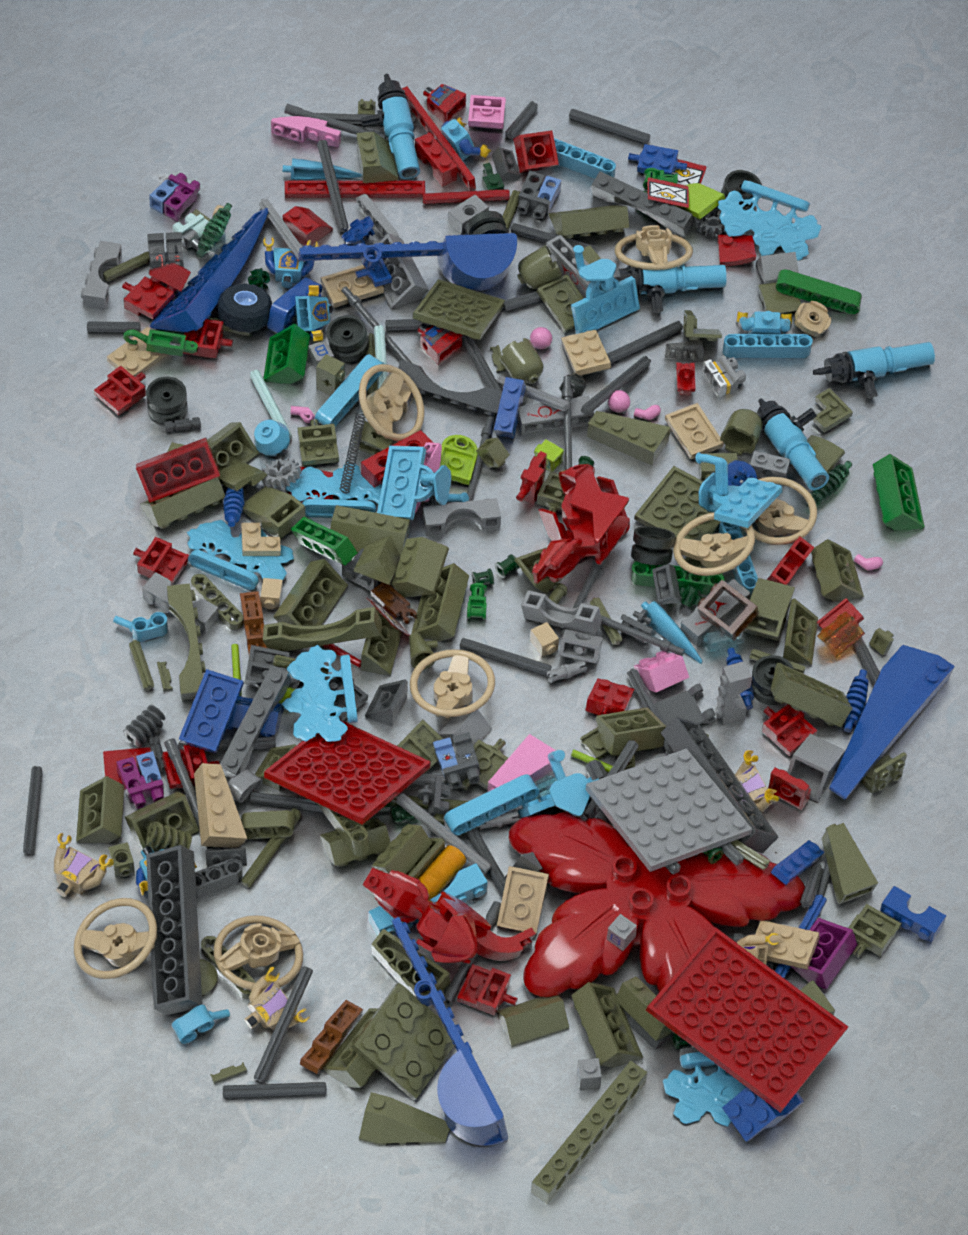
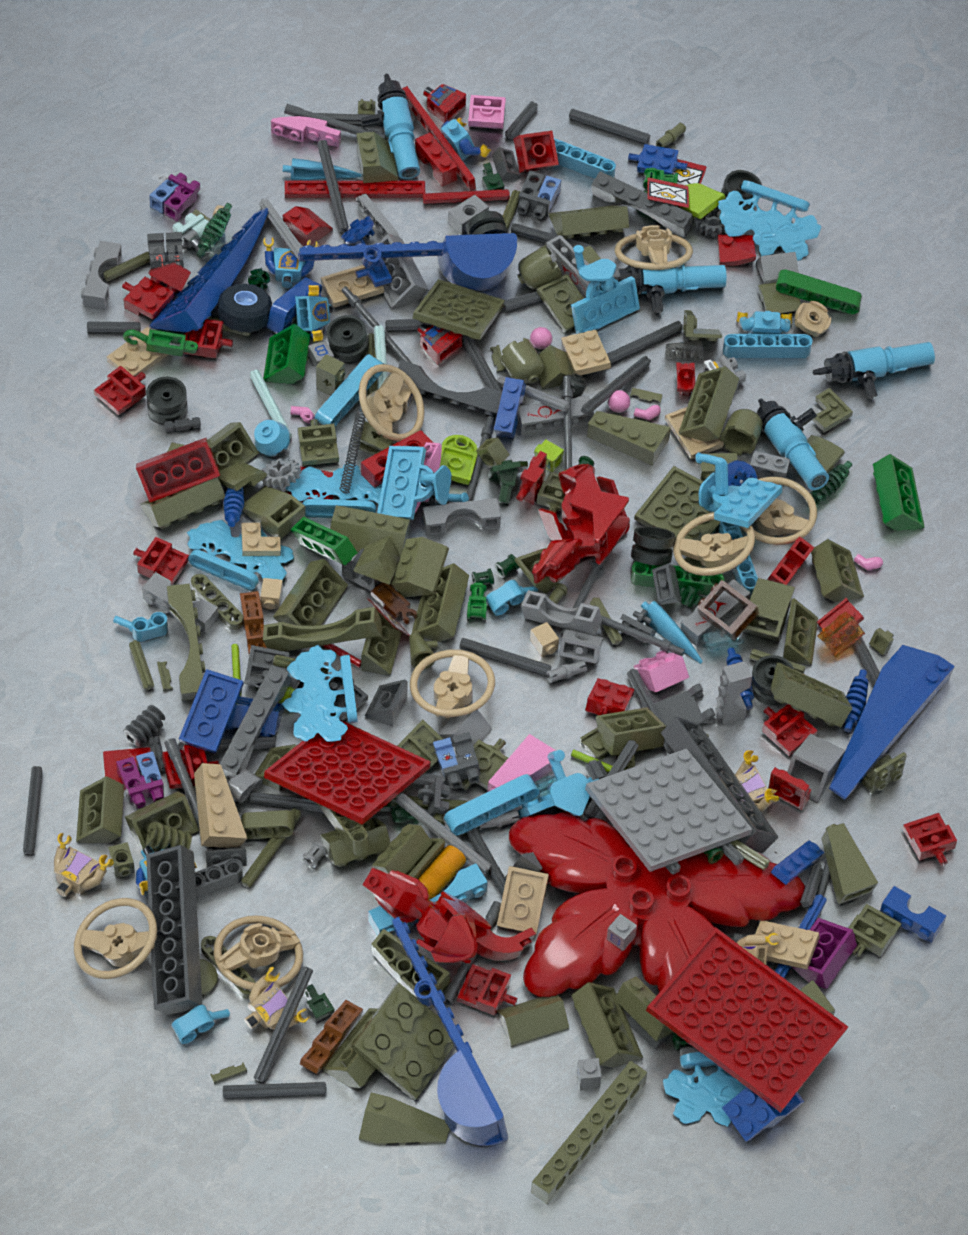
none -> light grey bush [302,841,328,868]
none -> dark green plate [305,984,335,1022]
none -> medium azure beam [486,580,538,616]
none -> dark green piece [487,460,529,504]
none -> olive slope [538,345,574,390]
none -> olive piece [630,387,663,404]
none -> olive pin [656,122,686,148]
none -> olive slope [678,366,739,442]
none -> red plate [902,813,957,866]

